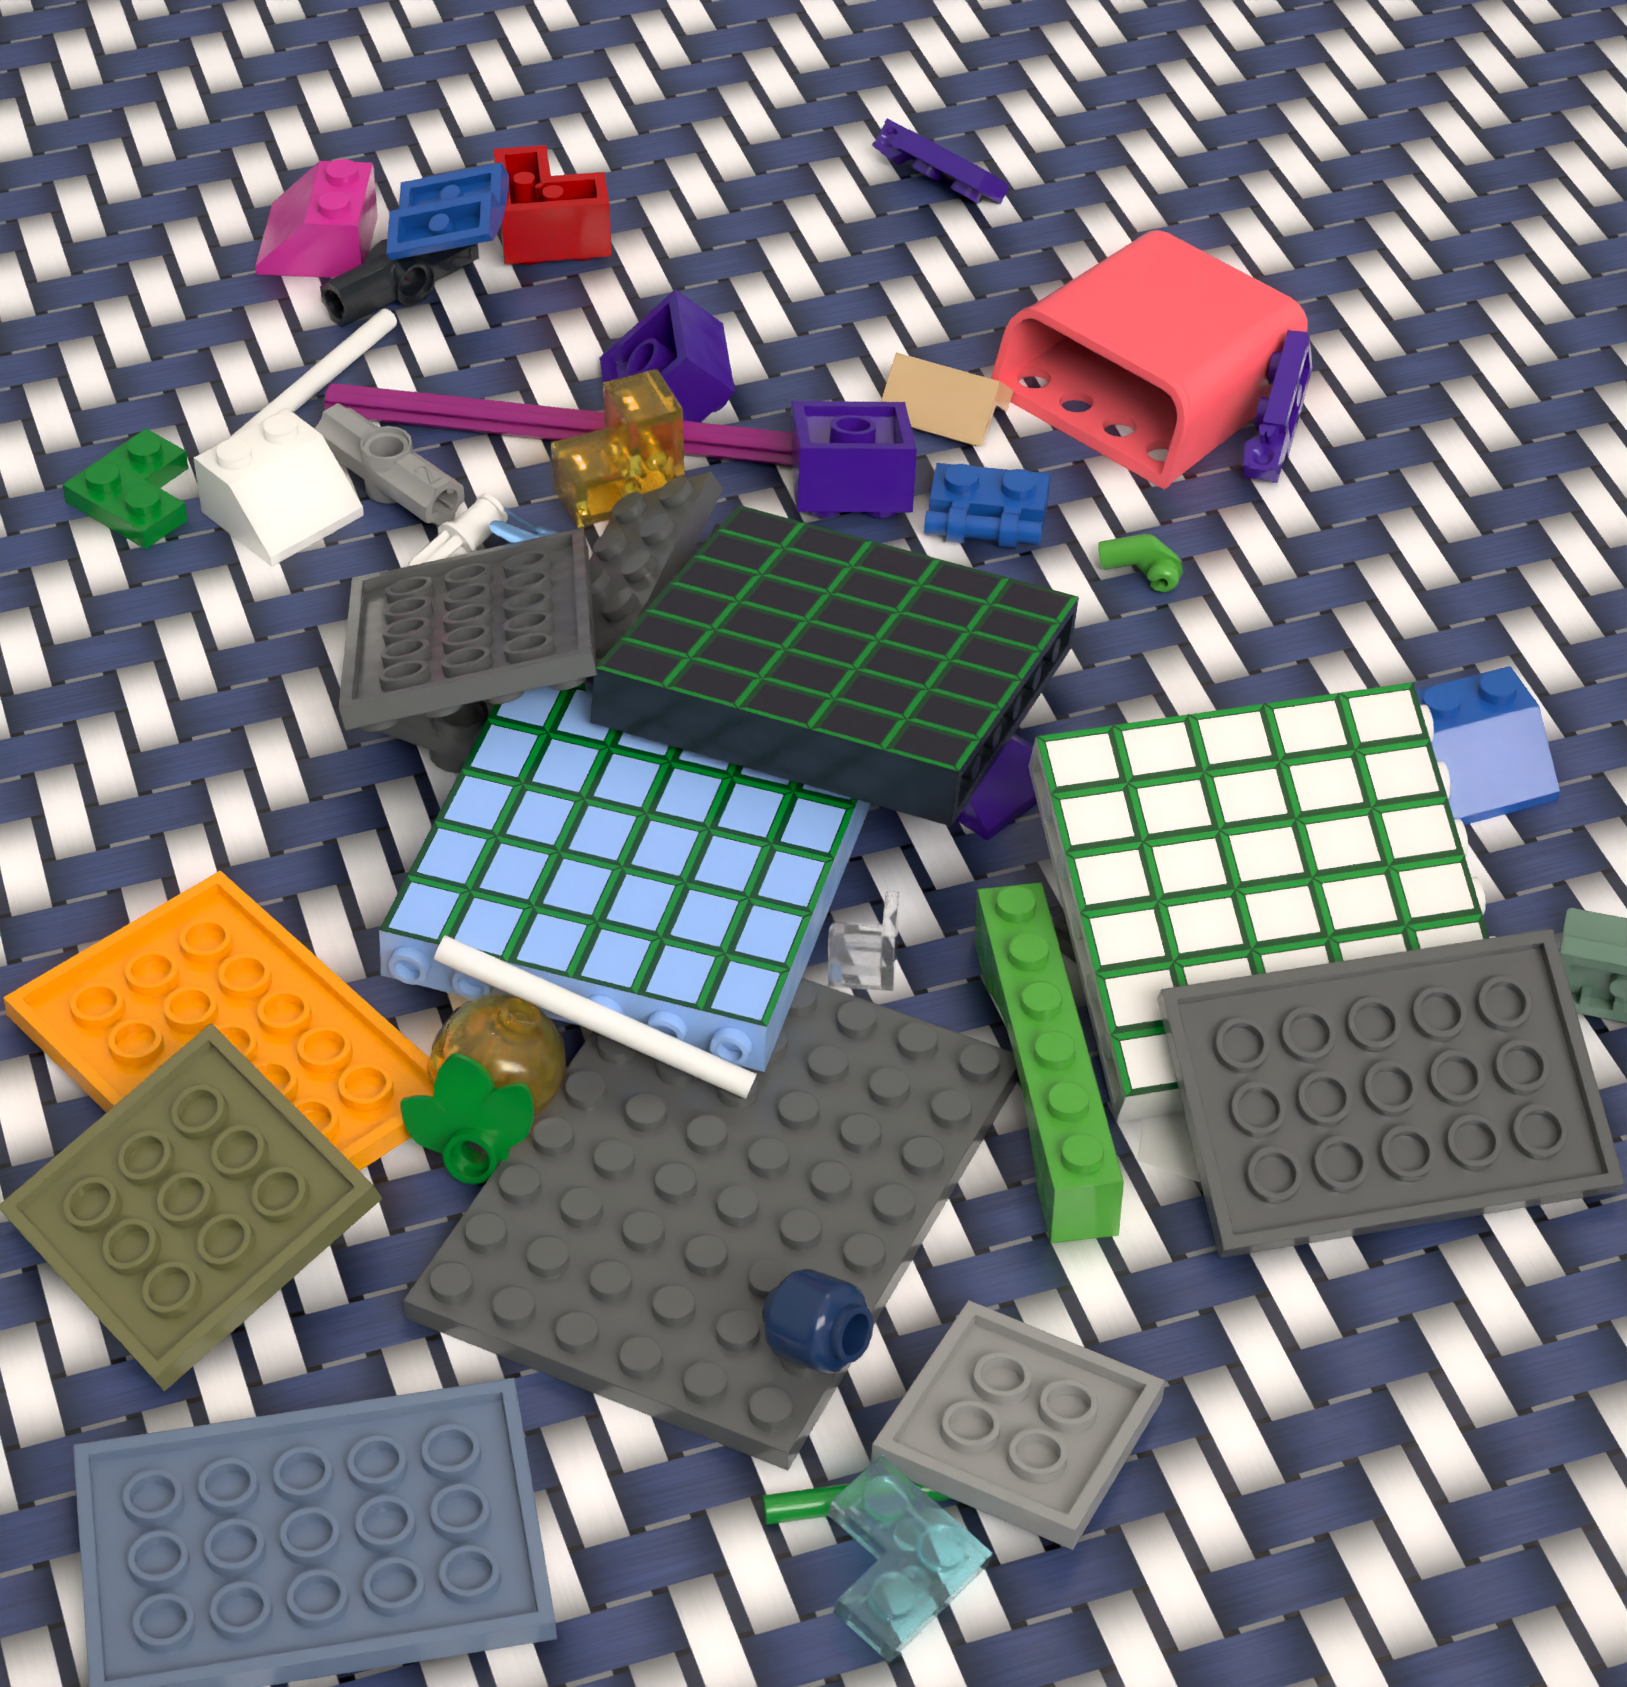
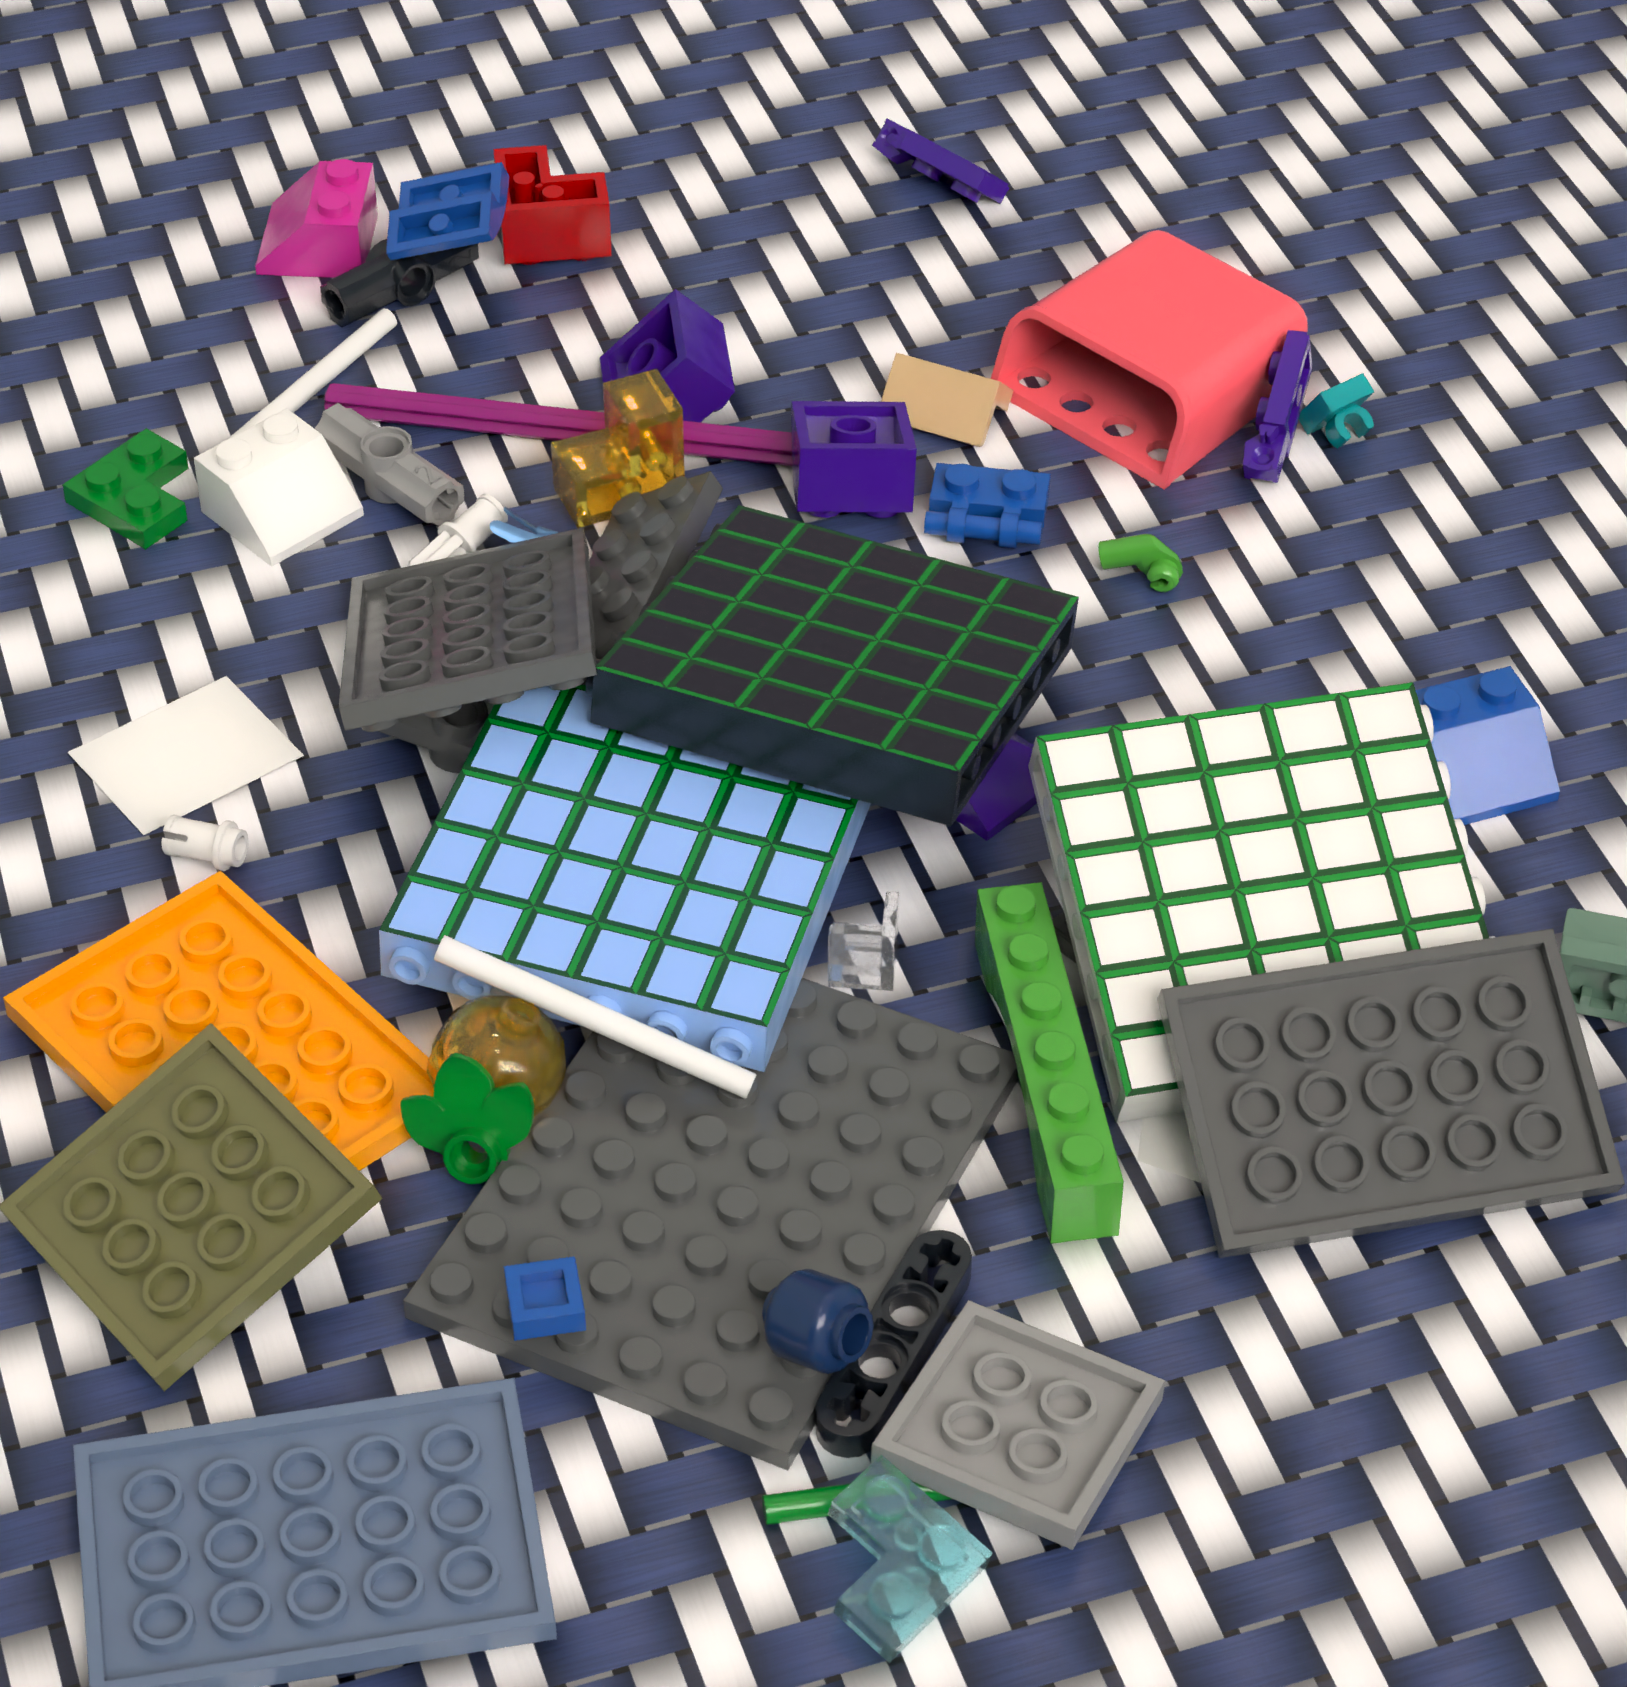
none -> white sticker [68,676,304,835]
none -> white pin [161,815,248,871]
none -> blue plate [504,1256,586,1341]
none -> black beam [816,1230,972,1458]
none -> teal tile [1299,373,1374,448]

